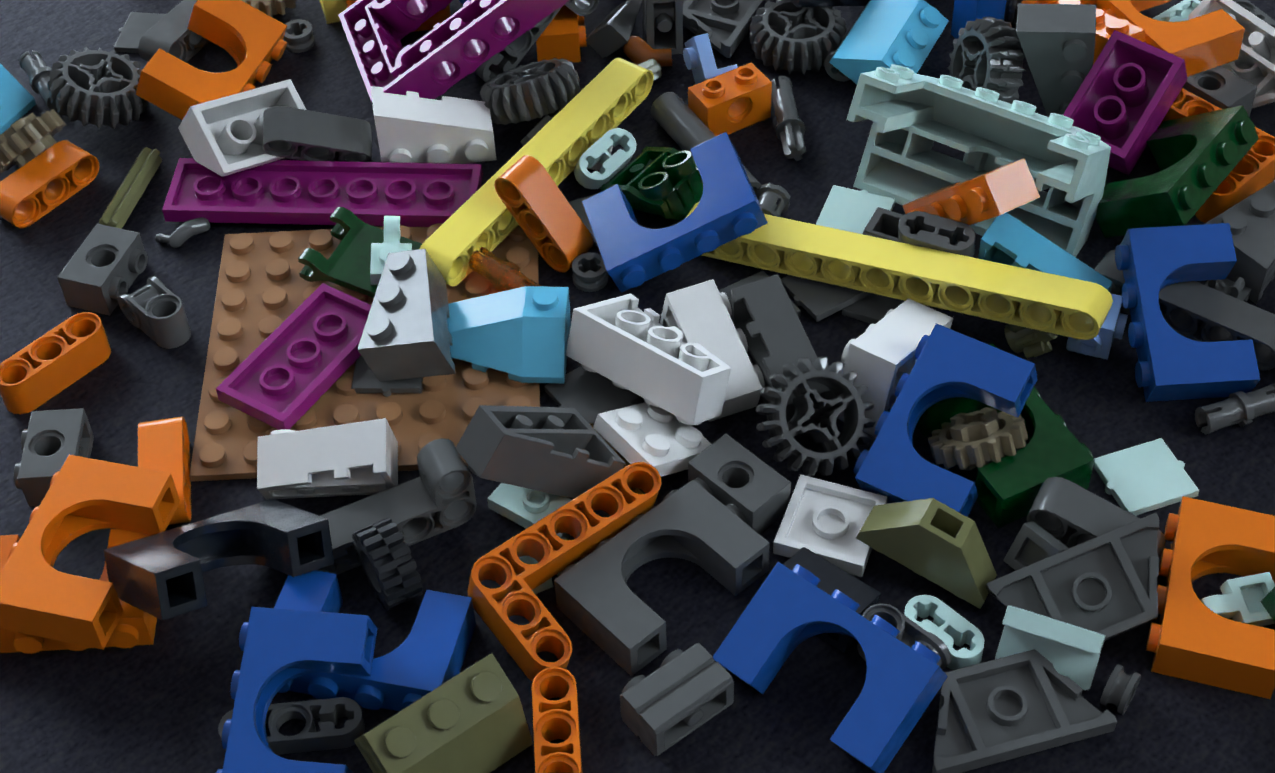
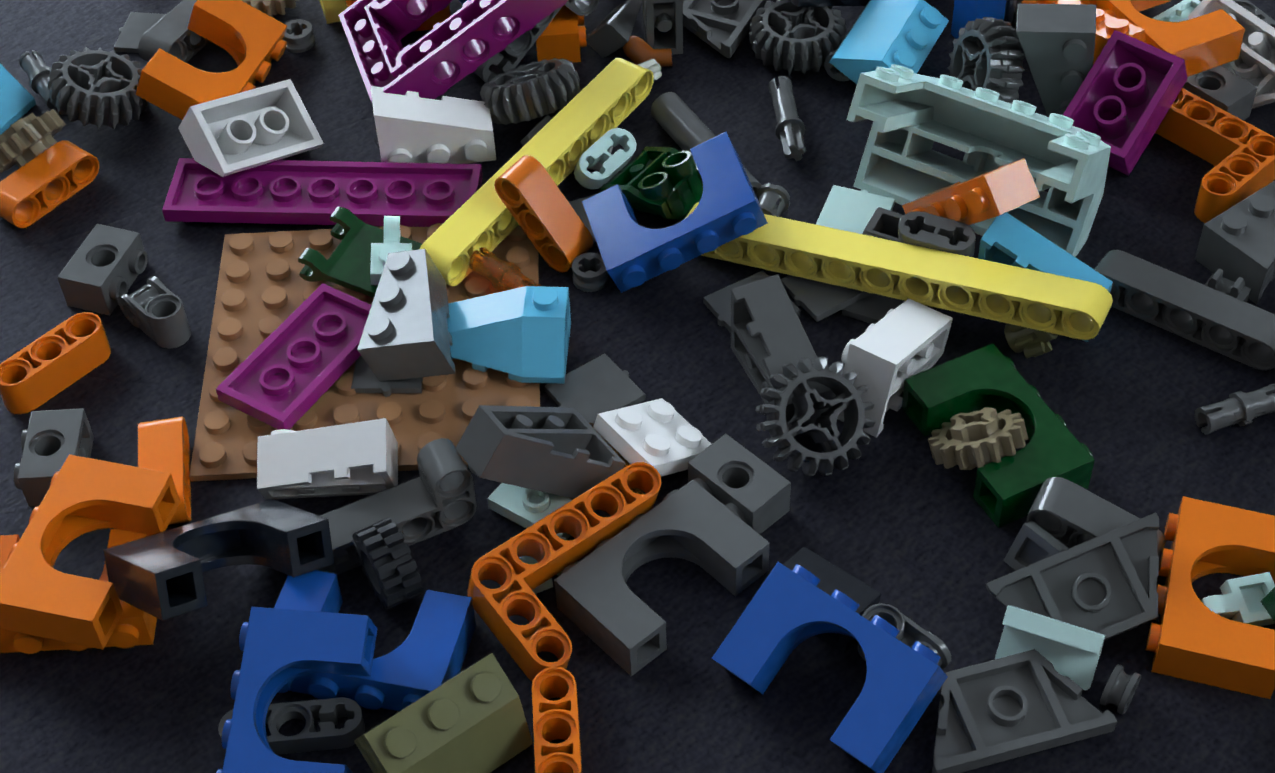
olive axle [99,147,162,229] -> none
dark grey piece [155,217,210,248] -> none
dark grey beam [263,106,372,162] -> none
white wedge [566,293,731,425] -> none
dark grey brick [620,643,734,756] -> none
white wedge [659,279,765,422] -> none
light blue bracket [683,33,738,84] -> none
orange brick [688,62,772,136] -> none
white plate [773,474,888,577] -> none
blue arch [854,323,1038,517] -> none
olive slope [856,498,997,609] -> none
light aqua beam [904,594,985,670] -> none
light blue bracket [1066,293,1128,360] -> none
light aqua piece [1093,438,1199,516] -> none
dark green arch [1095,105,1259,238] -> none
blue arch [1115,223,1261,402] -> none

